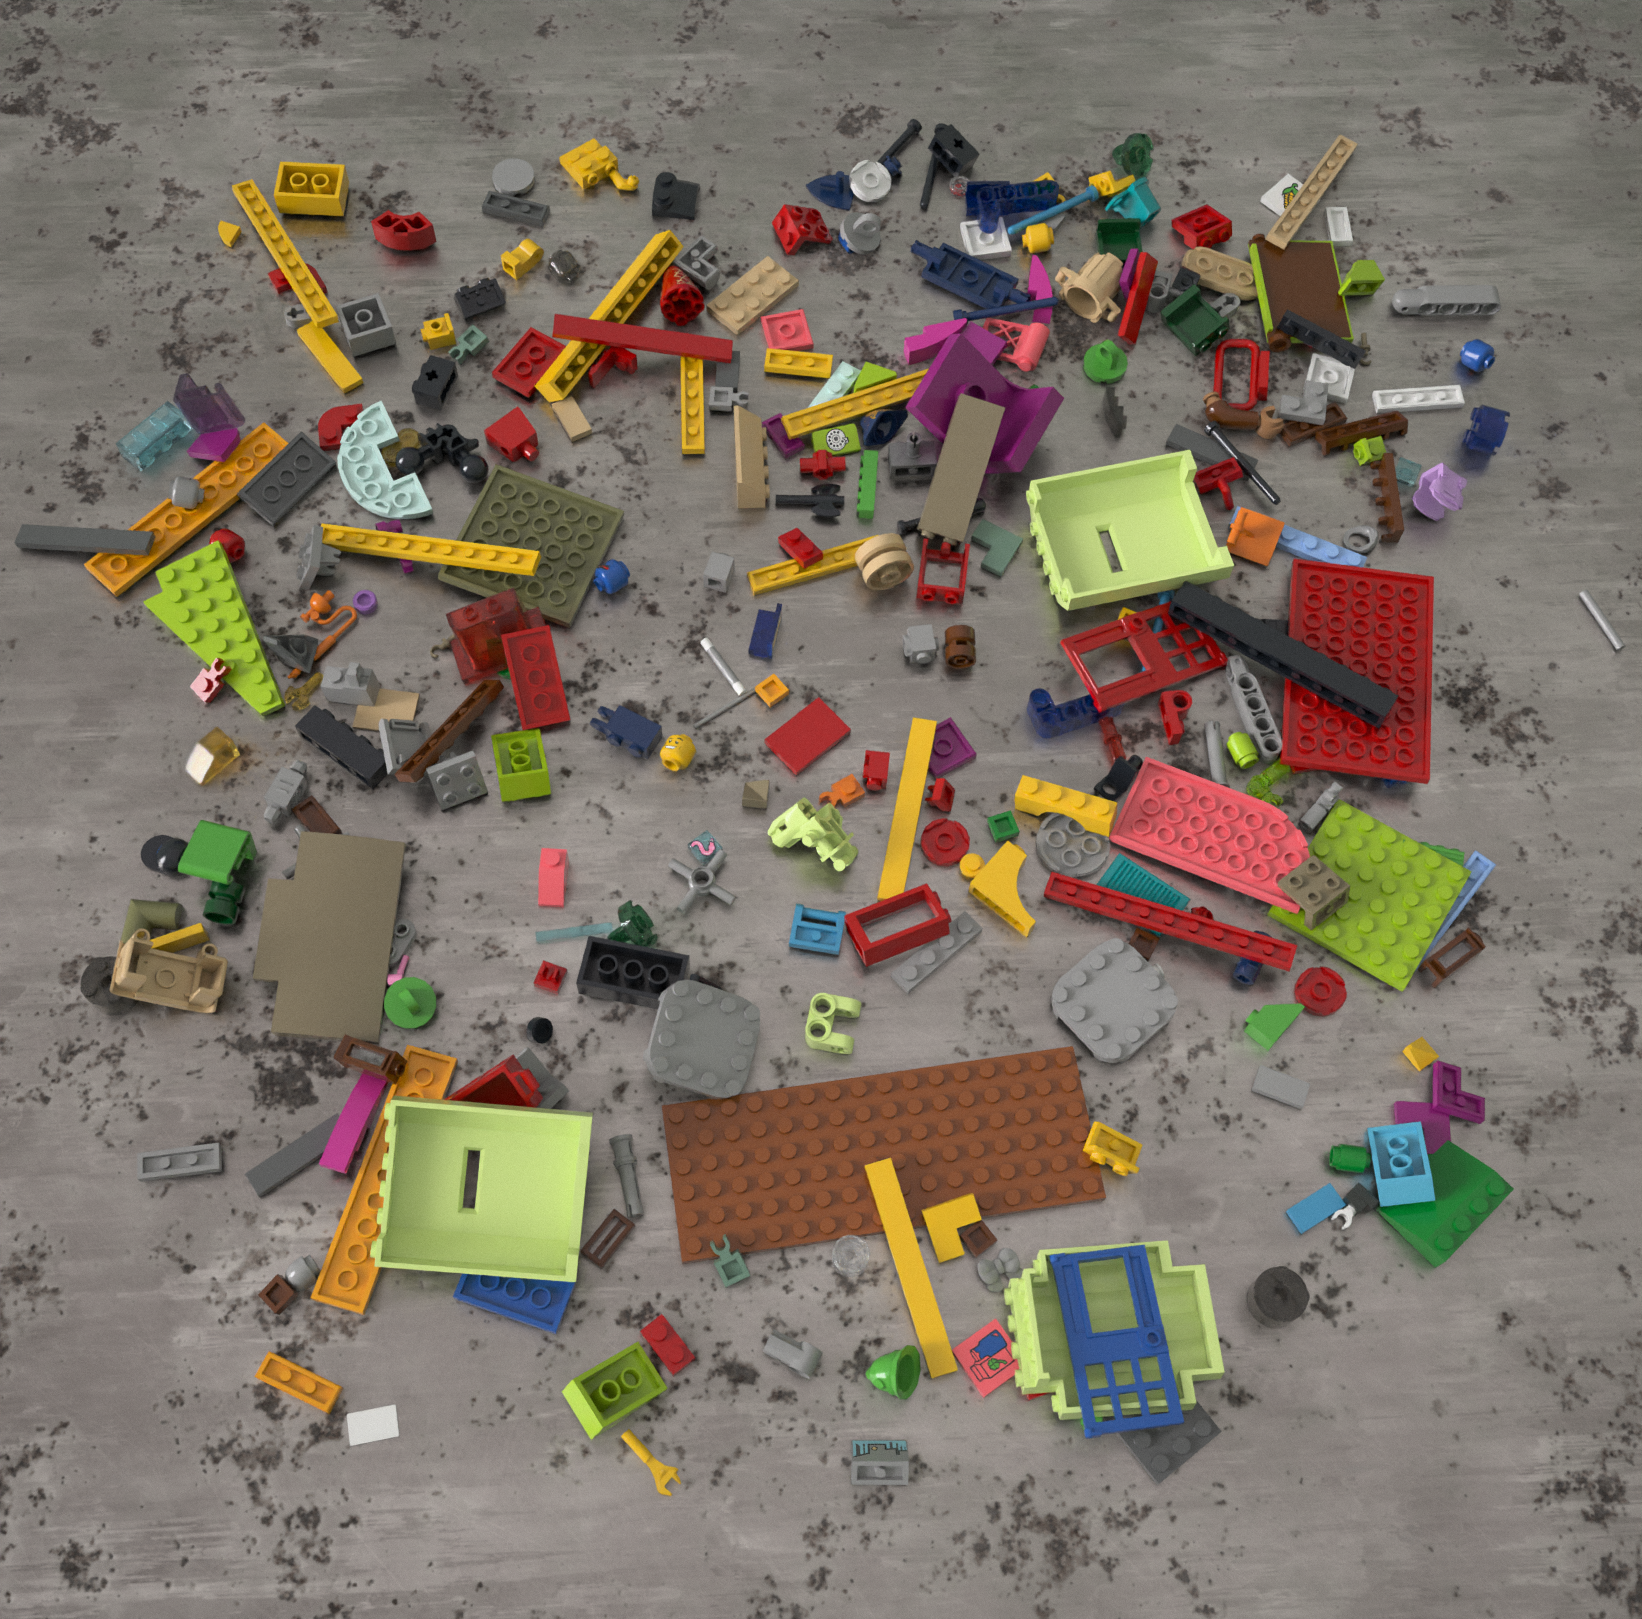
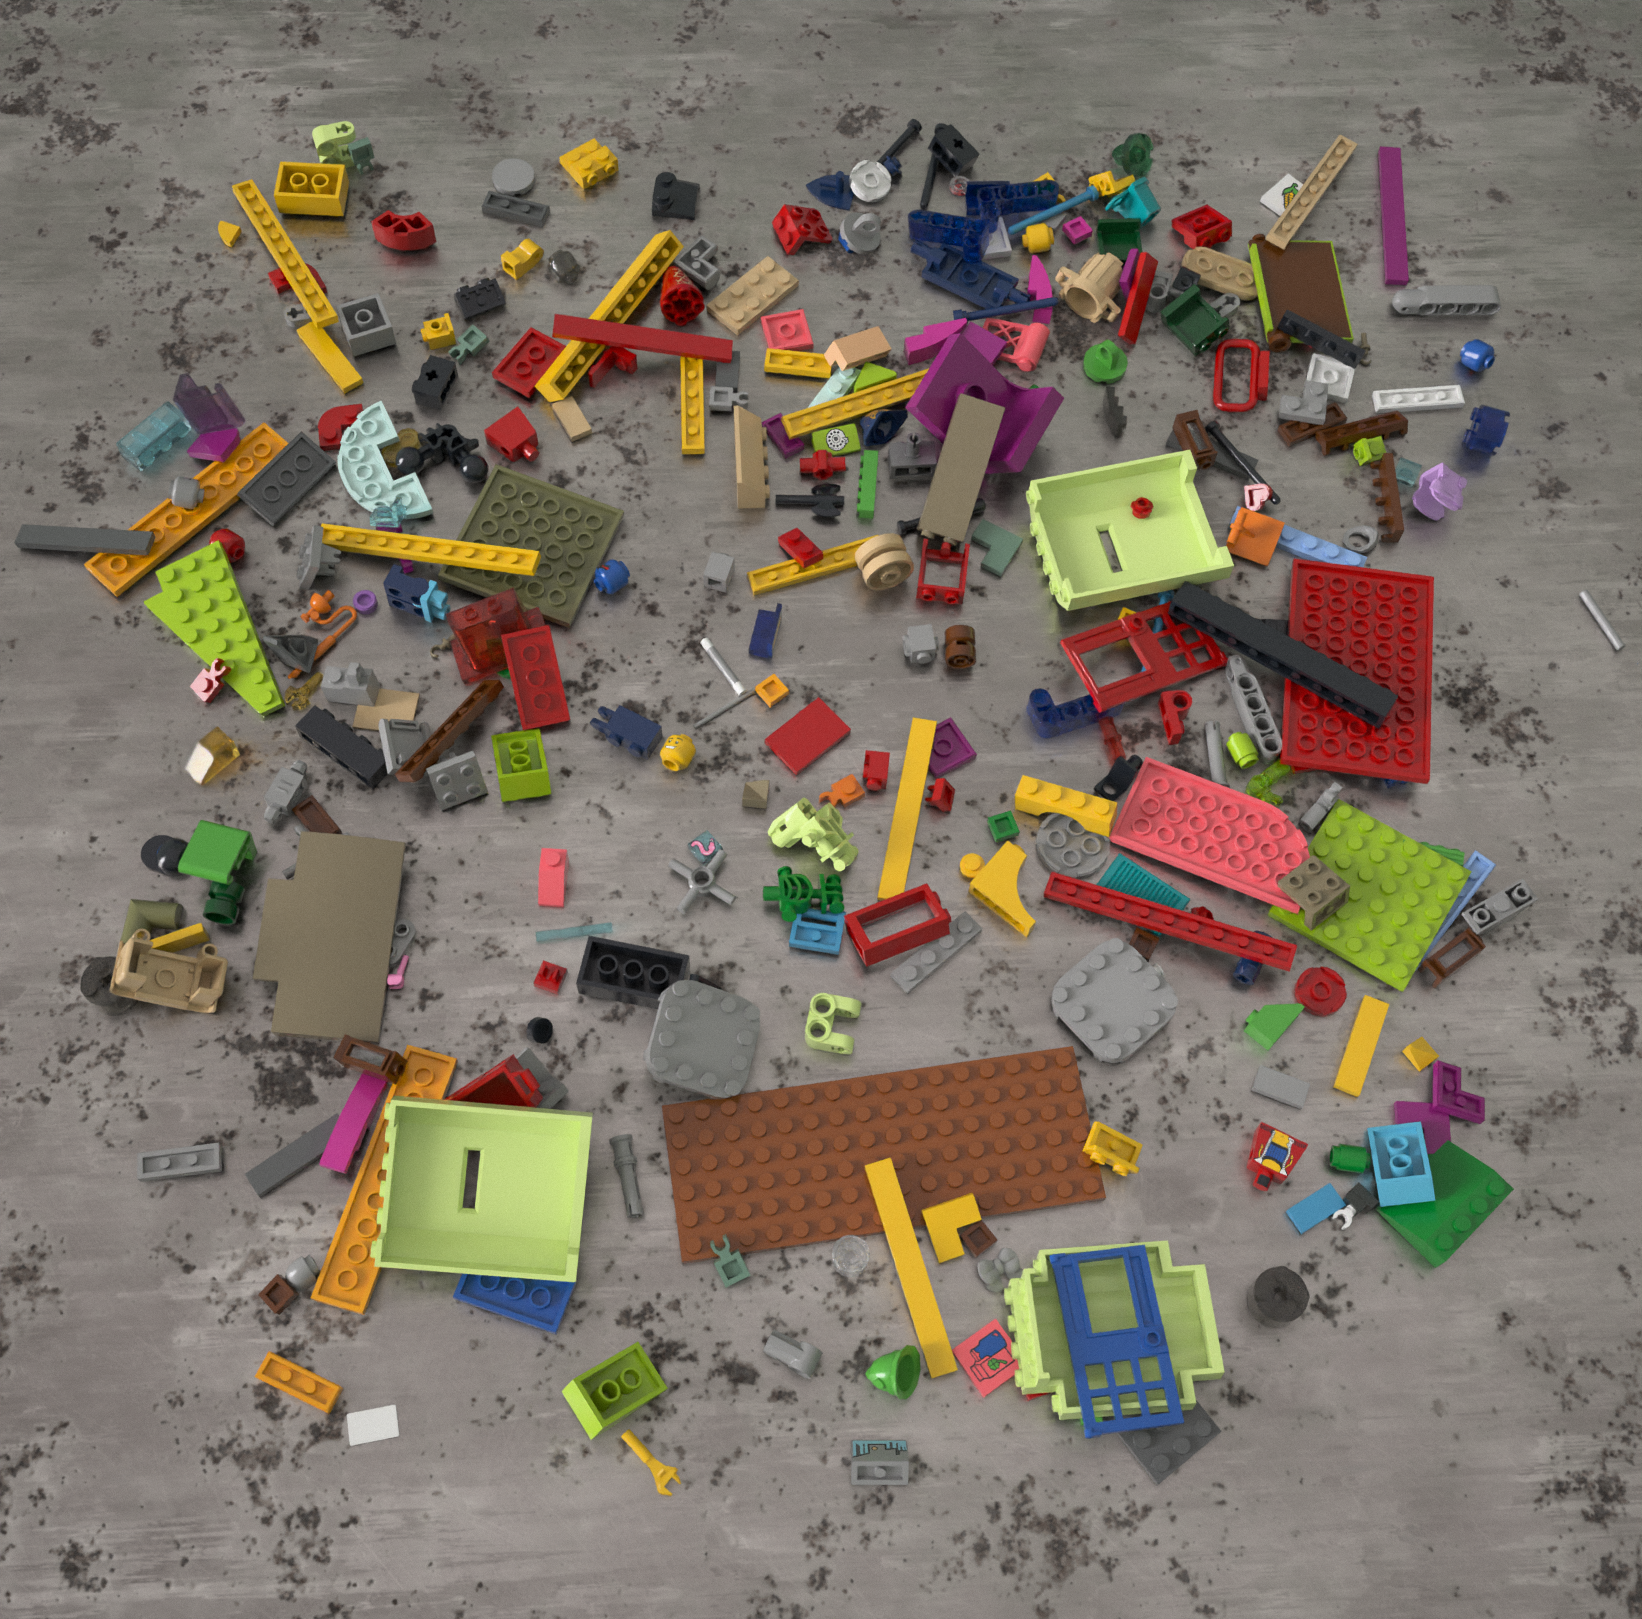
bright green tile [384,977,436,1029] -> none
reddish brown tile [580,1209,636,1270] -> none
clear green tile [607,900,658,947] -> none
yellow arm [609,170,639,191] -> none
red plate [640,1314,695,1377] -> none
red tile [920,818,970,867] -> none
red plate [1193,457,1243,510] -> none
piece [1203,391,1285,439] -> none
white tile [1324,207,1353,246] -> none
lime slope [1338,260,1385,296] -> none
none -> yellowish green piece [312,121,356,168]
none -> sand green plate [348,137,375,175]
none -> clear light blue bracket [370,497,406,527]
none -> dark blue hips [383,564,451,622]
none -> green piece [763,866,845,922]
none -> light nougat piece [824,326,892,371]
none -> clear blue beam [908,210,989,264]
none -> dark pink plate [1062,216,1093,245]
none -> red plate [1130,497,1154,519]
none -> reddish brown window [1172,410,1218,470]
none -> tile [1244,484,1273,512]
none -> torso [1247,1122,1308,1191]
none -> yellow tile [1333,995,1389,1097]
none -> magenta tile [1378,146,1409,286]
none -> light grey slope [1461,879,1538,935]

